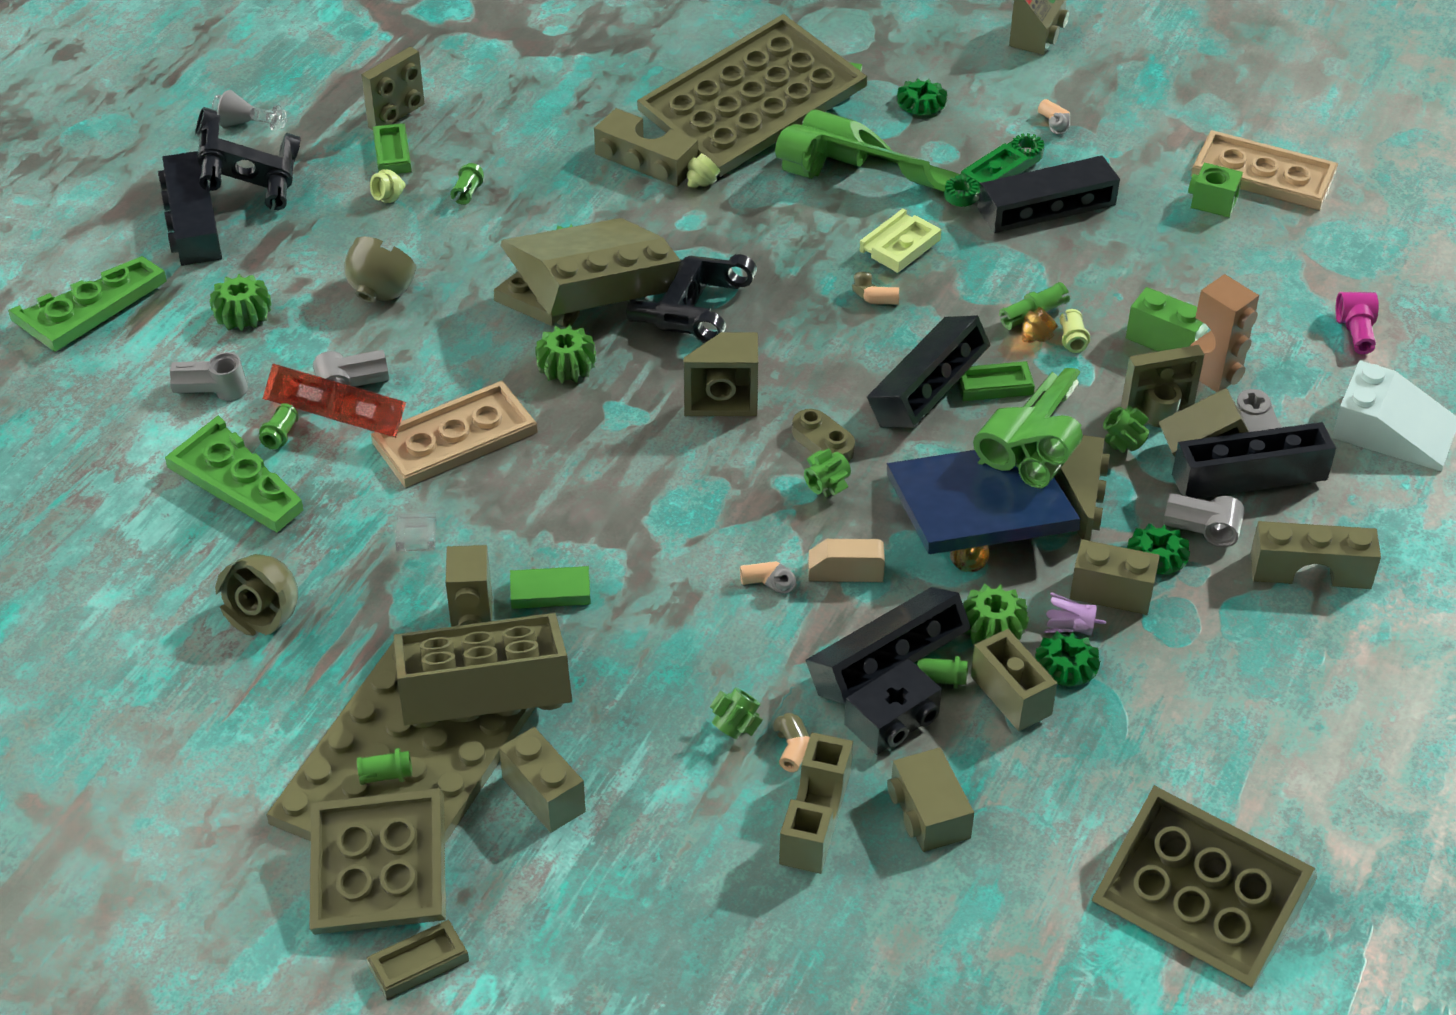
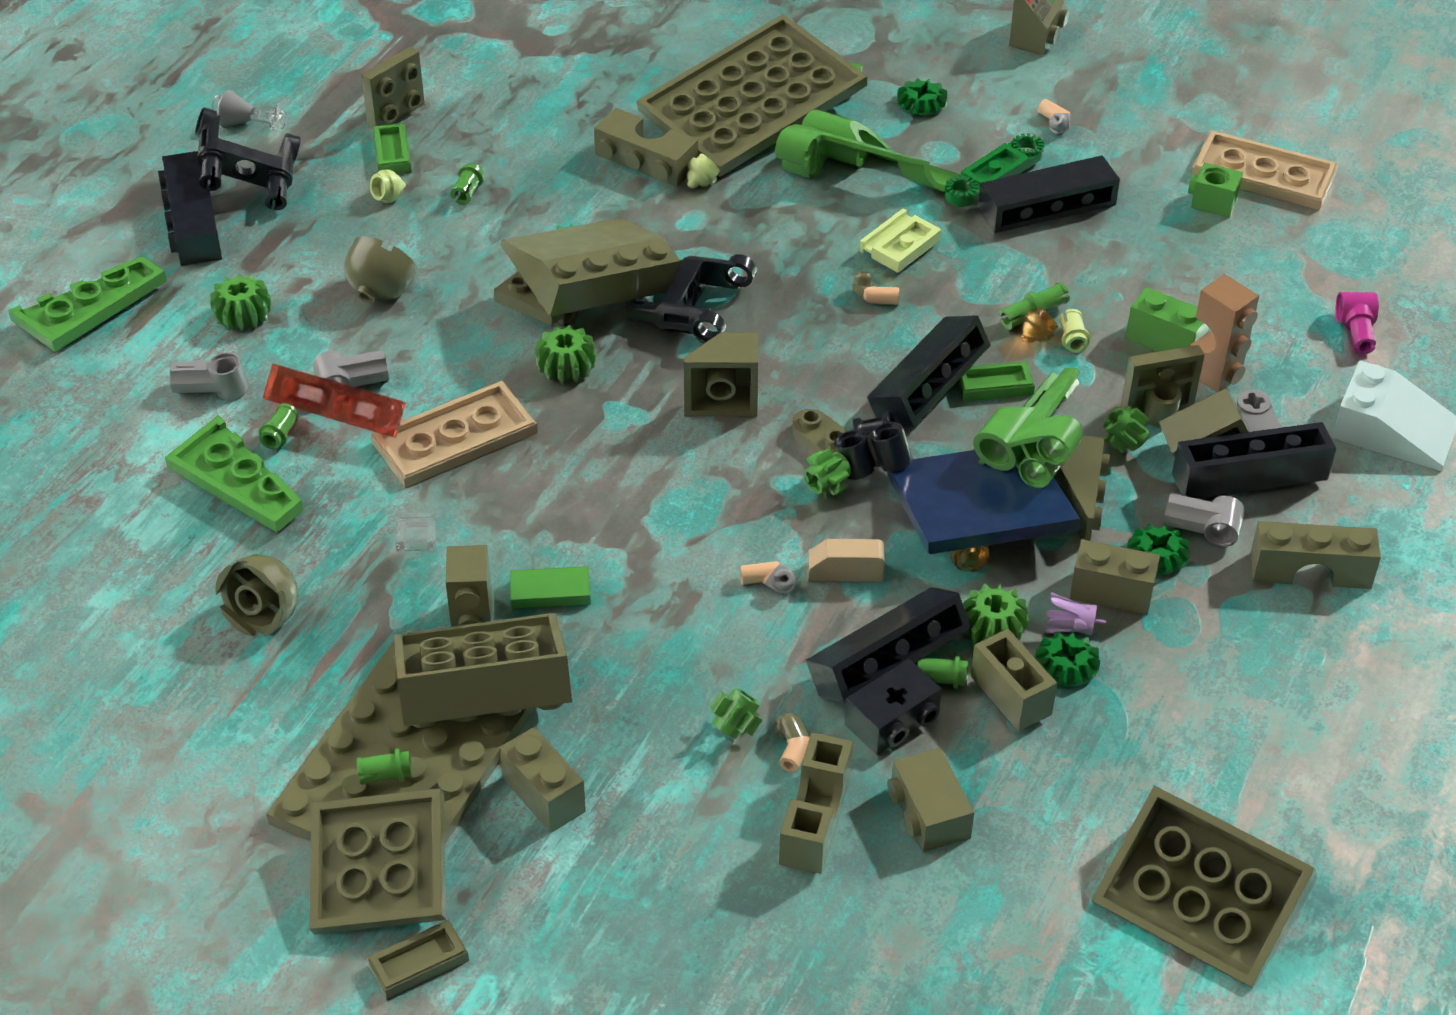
none -> black piece [834,411,913,480]

